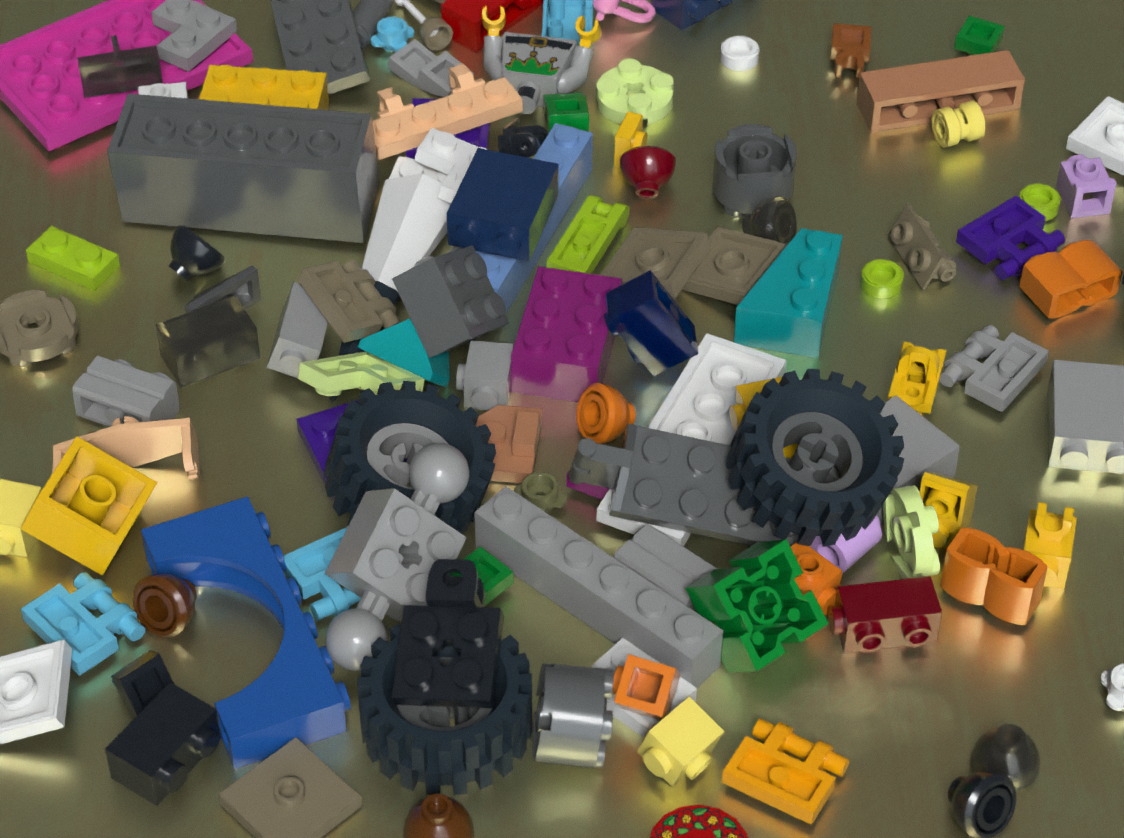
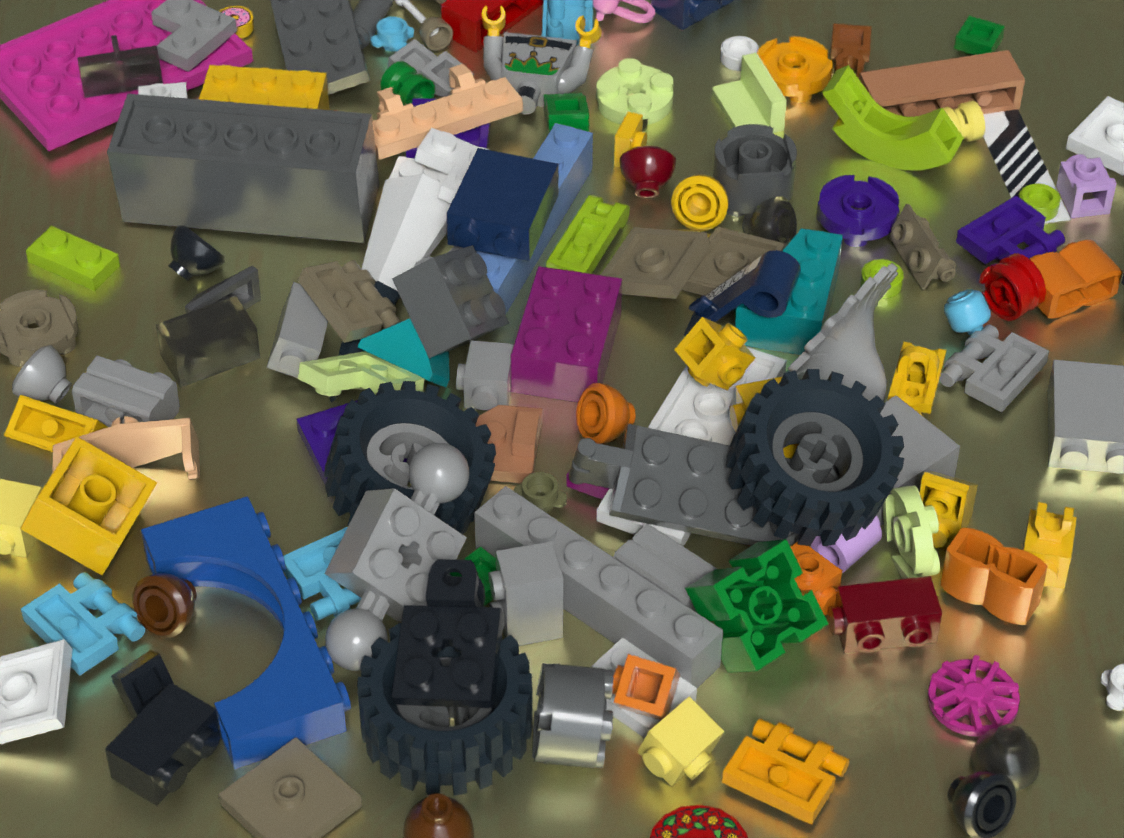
black hinge [498,118,548,158] -> none
clear blue brick [604,270,699,376] -> none
none -> yellow slope [4,395,108,453]
none -> light grey brick [12,345,72,404]
none -> tile [219,6,254,39]
none -> green wheel [380,61,435,105]
none -> light grey brick [489,541,563,646]
none -> yellow brick [671,174,729,231]
none -> yellow brick [674,317,756,391]
none -> dark blue door [684,250,801,336]
none -> yellowish green panel [712,53,787,133]
none -> light orange plate [757,36,833,103]
none -> light grey piece [785,263,898,402]
none -> dark purple plate [816,175,900,247]
none -> lime arch [822,65,964,171]
none -> dark pink wheel [927,655,1020,737]
none -> medium azure piece [944,289,991,335]
none -> red wheel [979,253,1046,321]
none -> sticker [983,109,1071,223]

